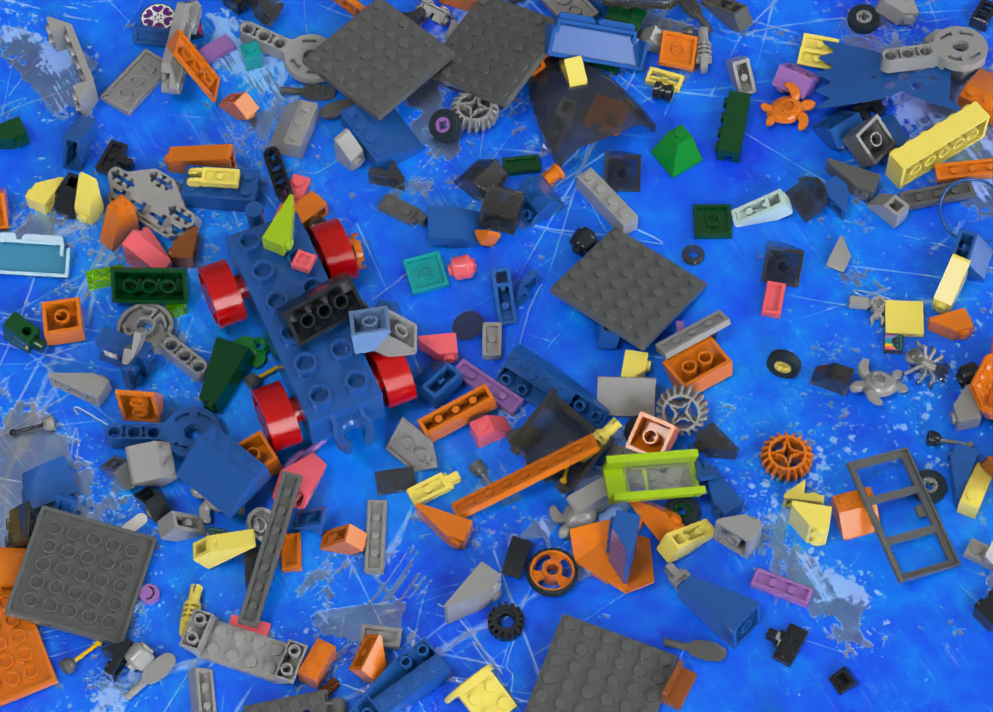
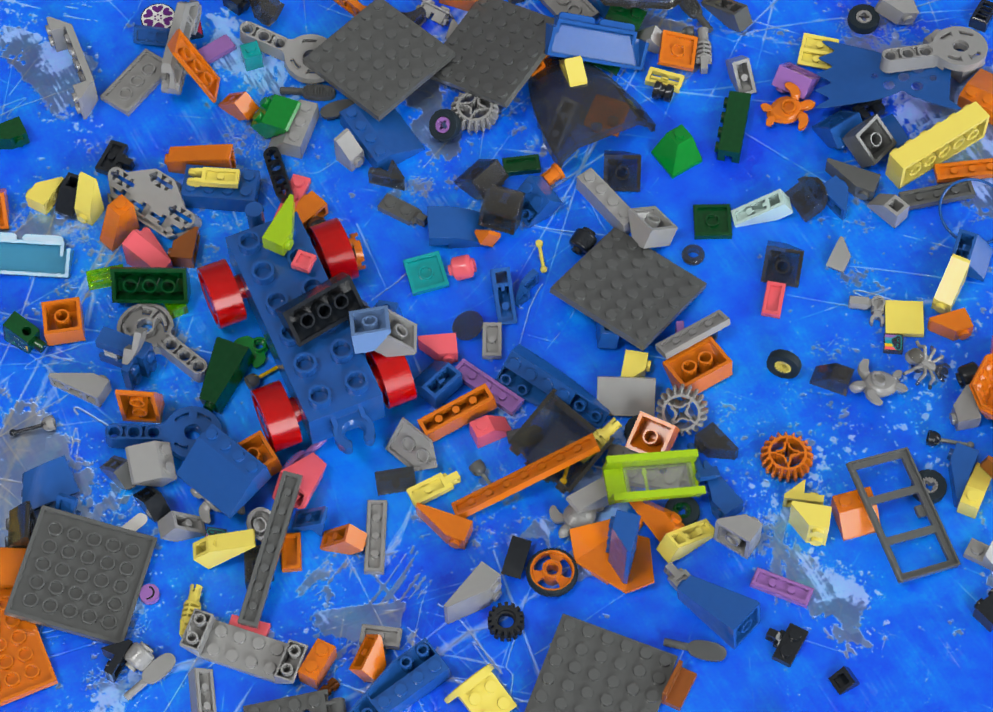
dark grey hinge [58,641,103,675] -> none
blue slope [63,115,97,171] -> none
none -> green slope [250,94,301,139]
none -> light yellow hinge [535,240,547,273]
none -> light grey slope [628,206,678,249]

